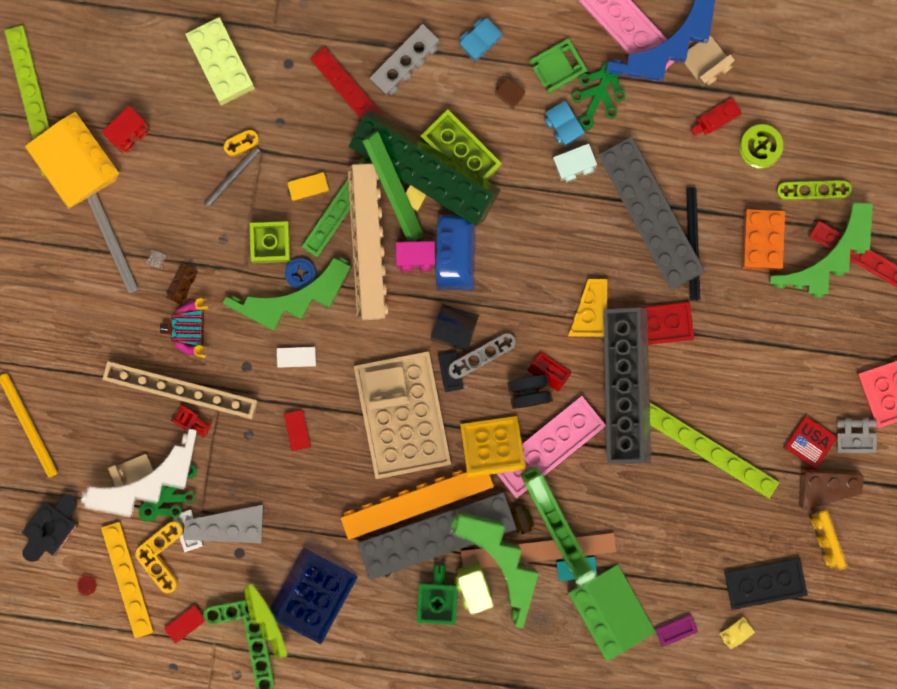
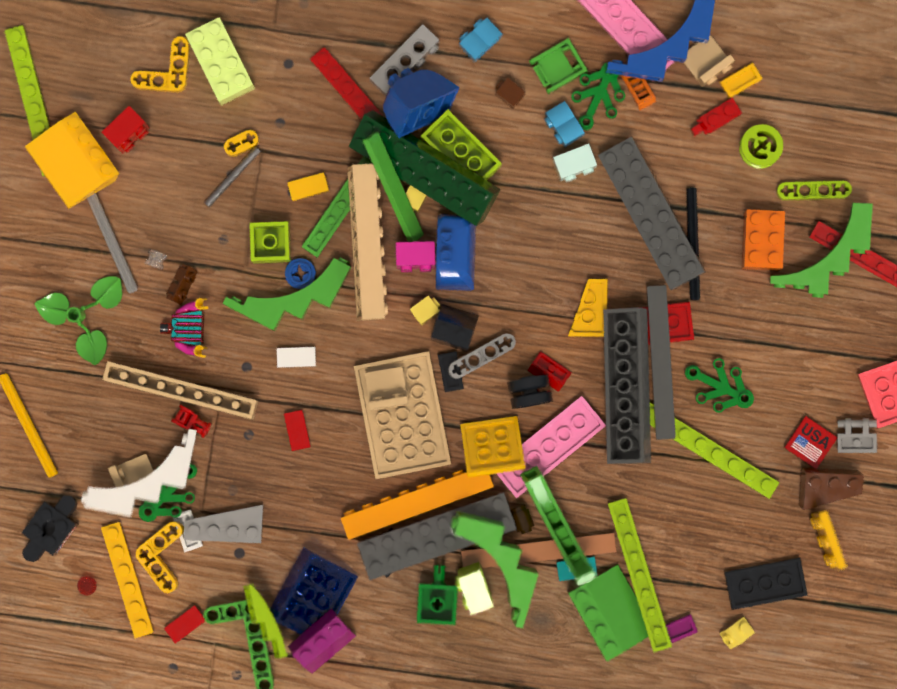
none -> bright green plant [35,276,122,365]
none -> yellow beam [130,36,190,92]
none -> magenta slope [288,609,356,674]
none -> blue hips [383,68,460,138]
none -> light yellow brick [410,296,440,326]
none -> lime plate [608,498,672,652]
none -> orange slope [621,75,656,110]
none -> dark grey tile [647,285,676,440]
none -> green plant [684,358,754,413]
none -> yellow tile [720,63,762,99]

